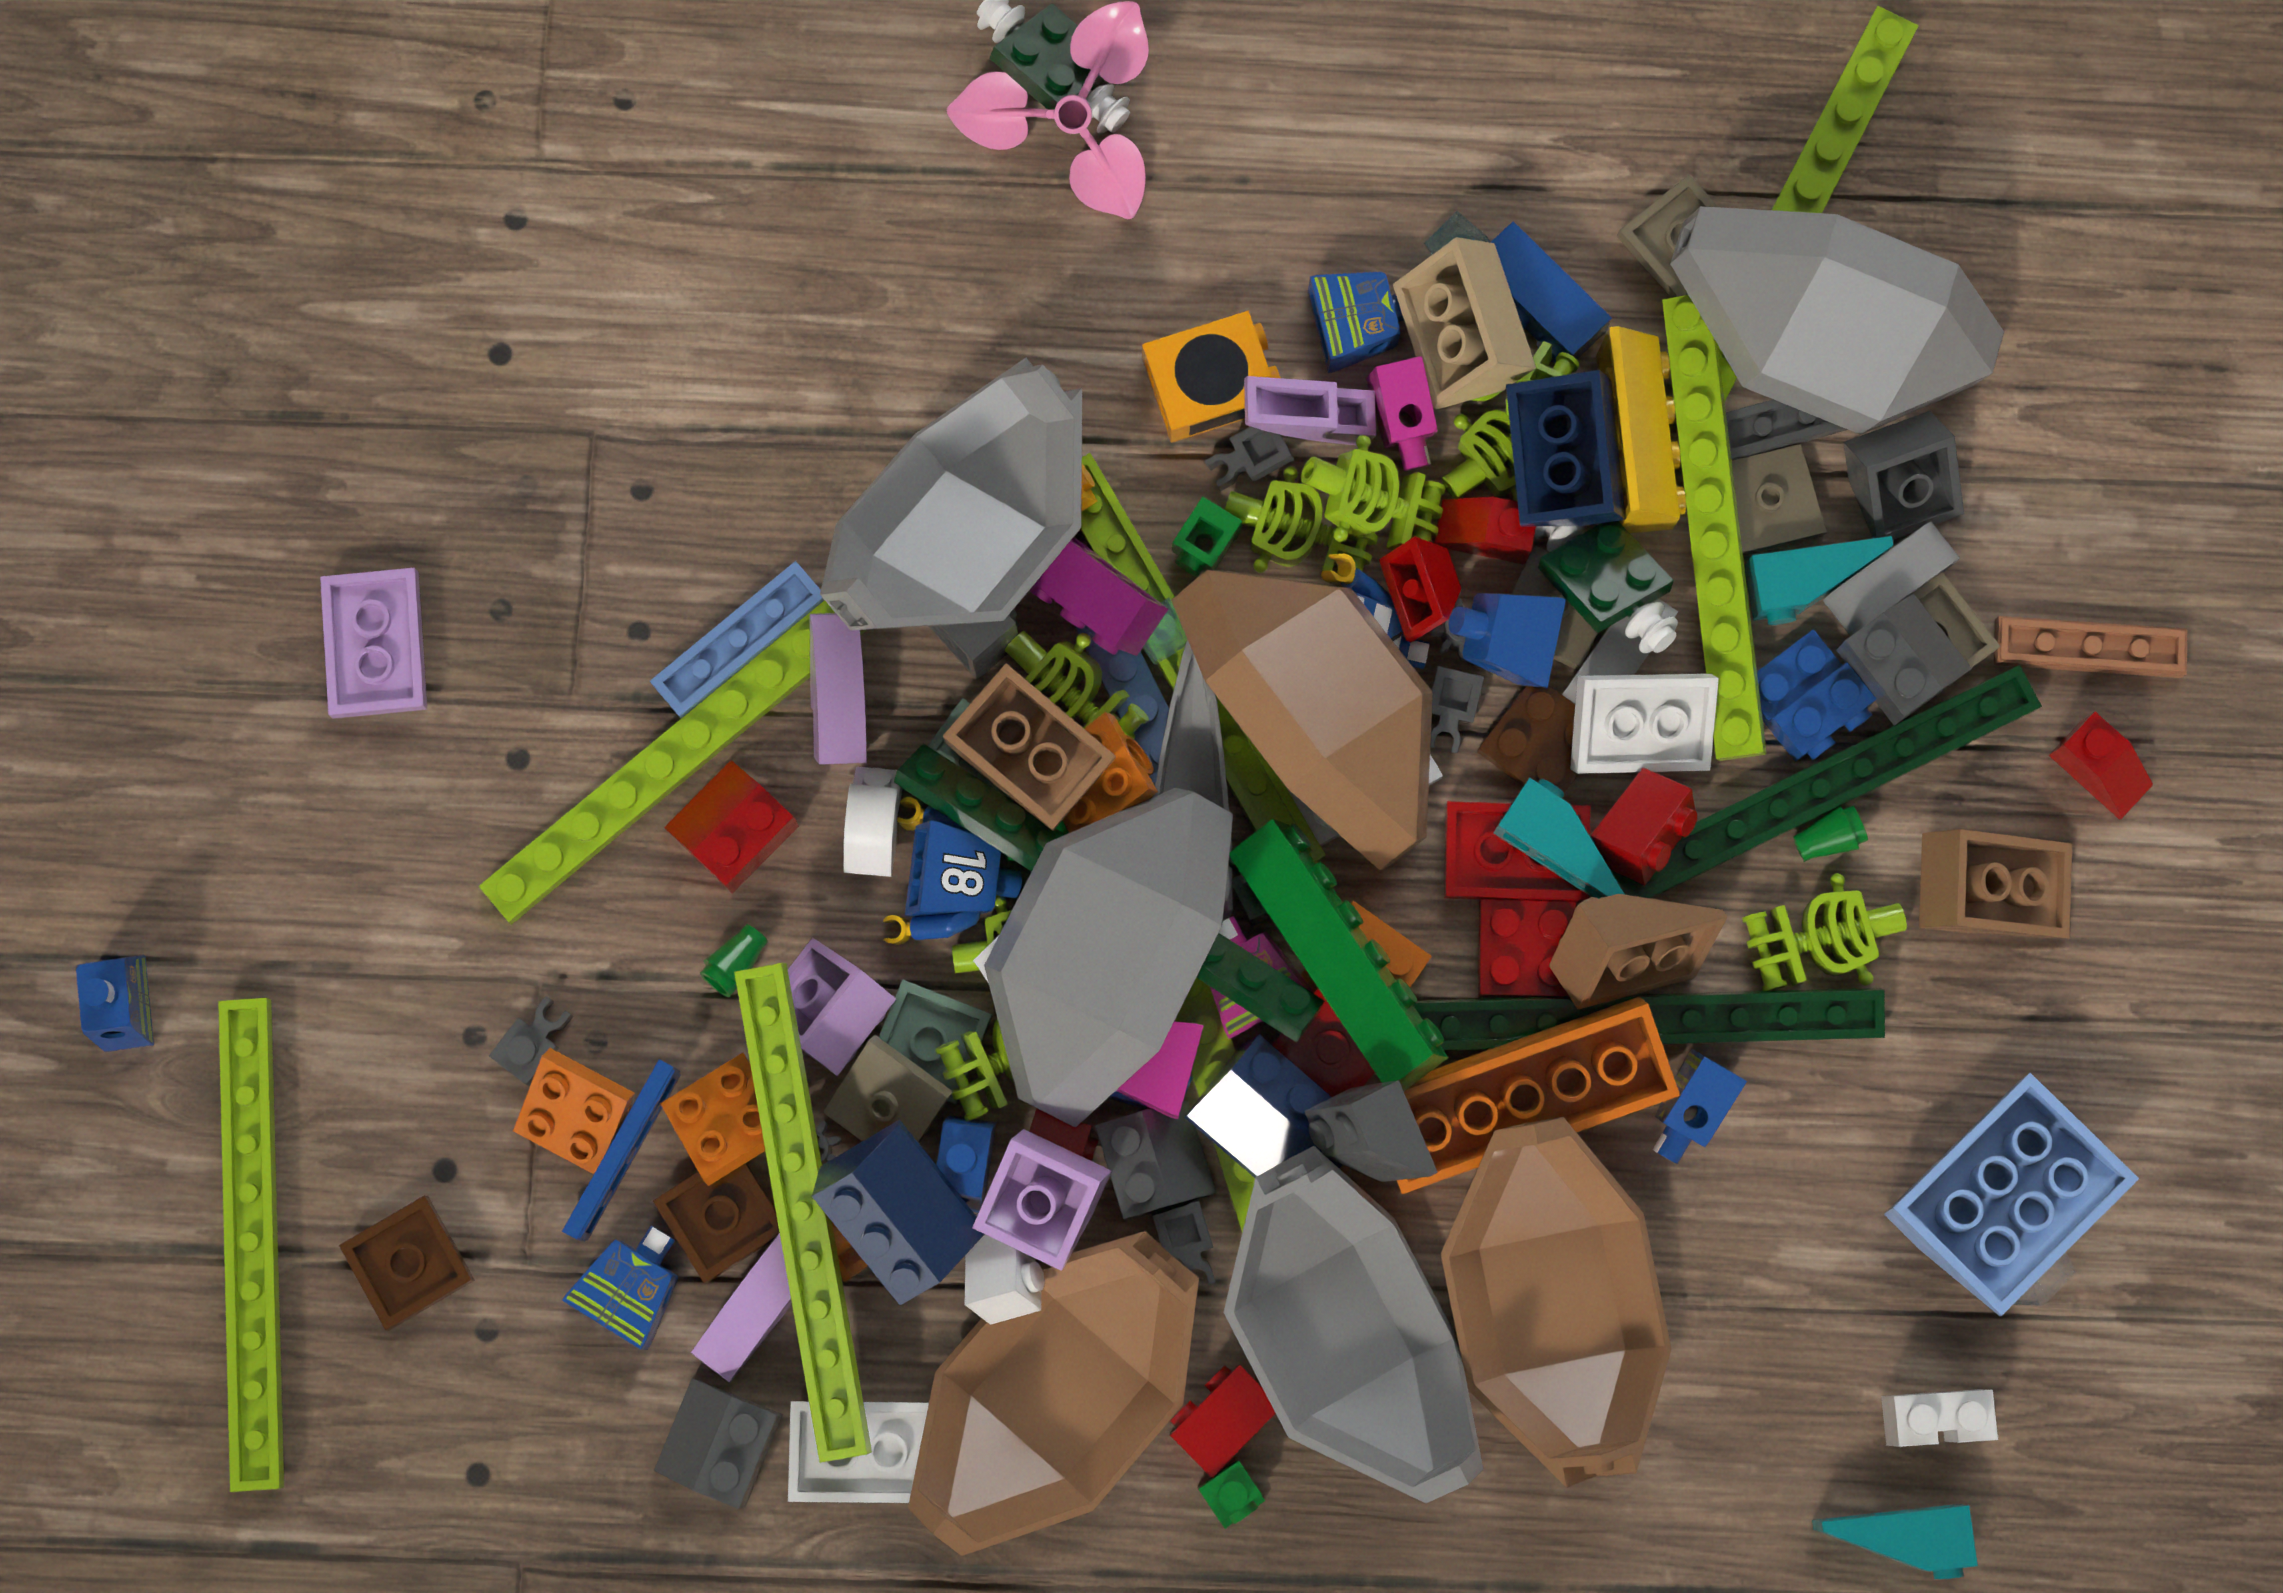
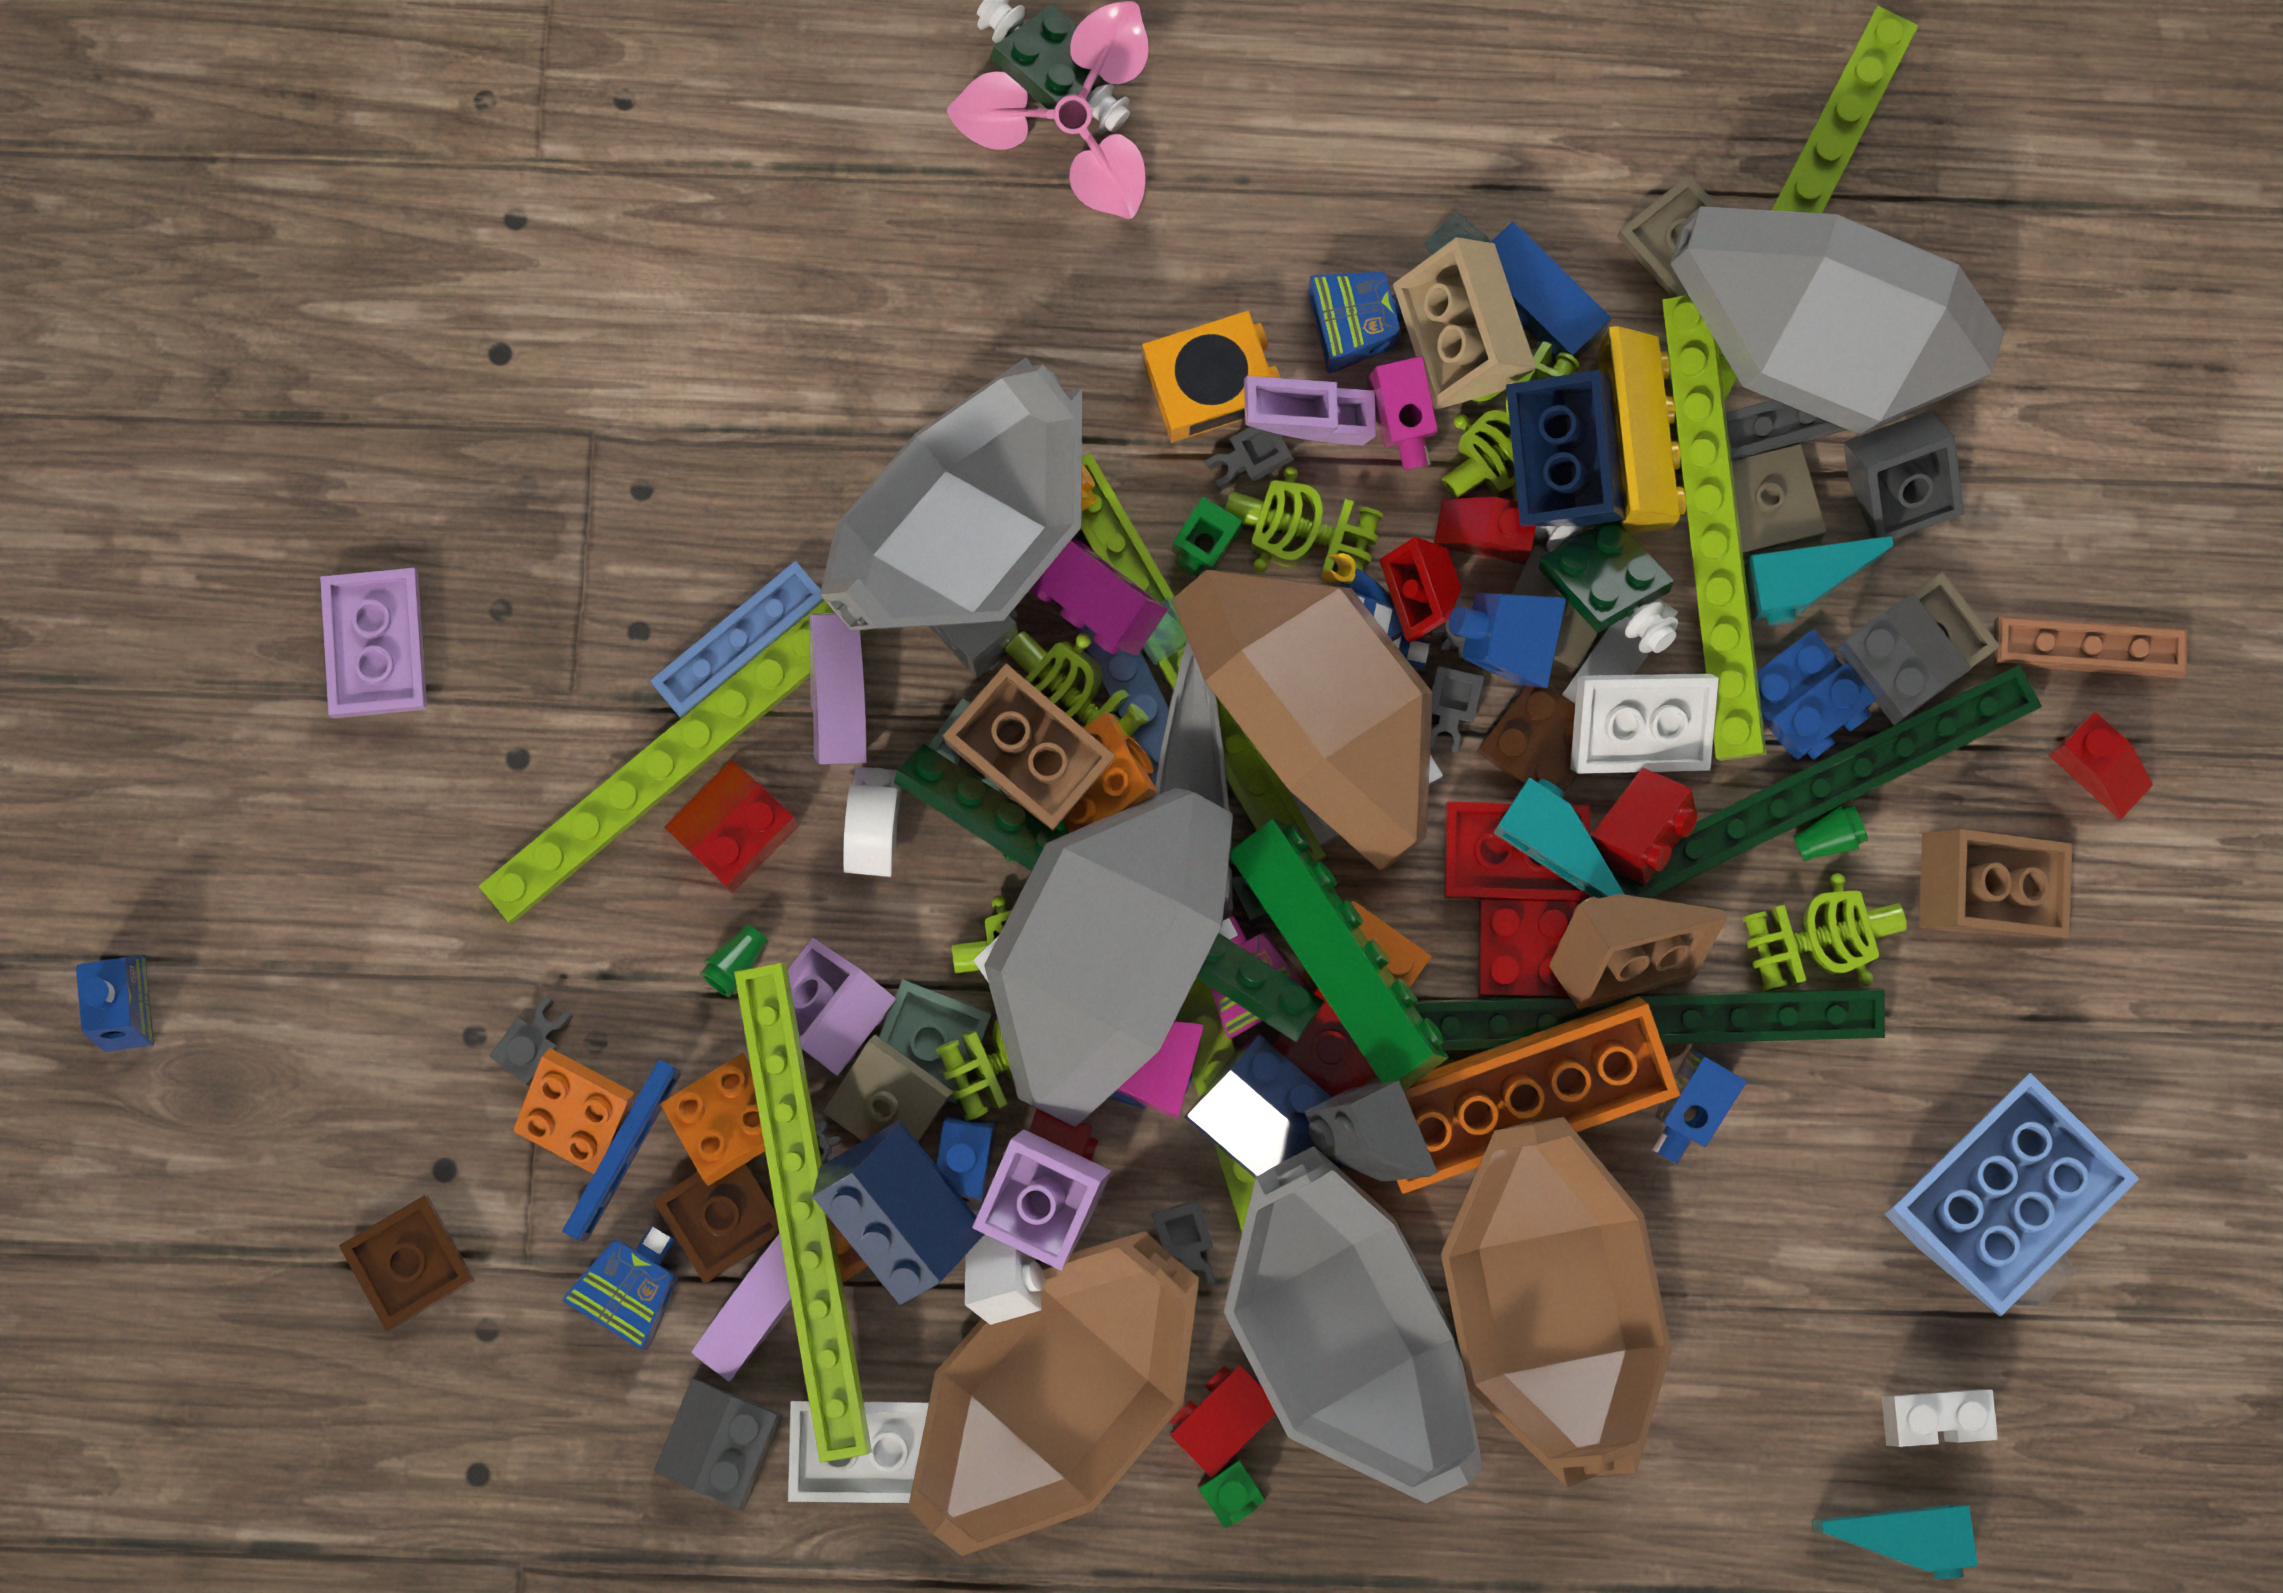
lime plate [218,998,284,1492] -> none
blue torso [883,797,1022,945] -> none
dark grey slope [1095,1100,1216,1222] -> none
lime torso [1301,435,1446,551] -> none
light grey beam [1823,521,1960,636] -> none

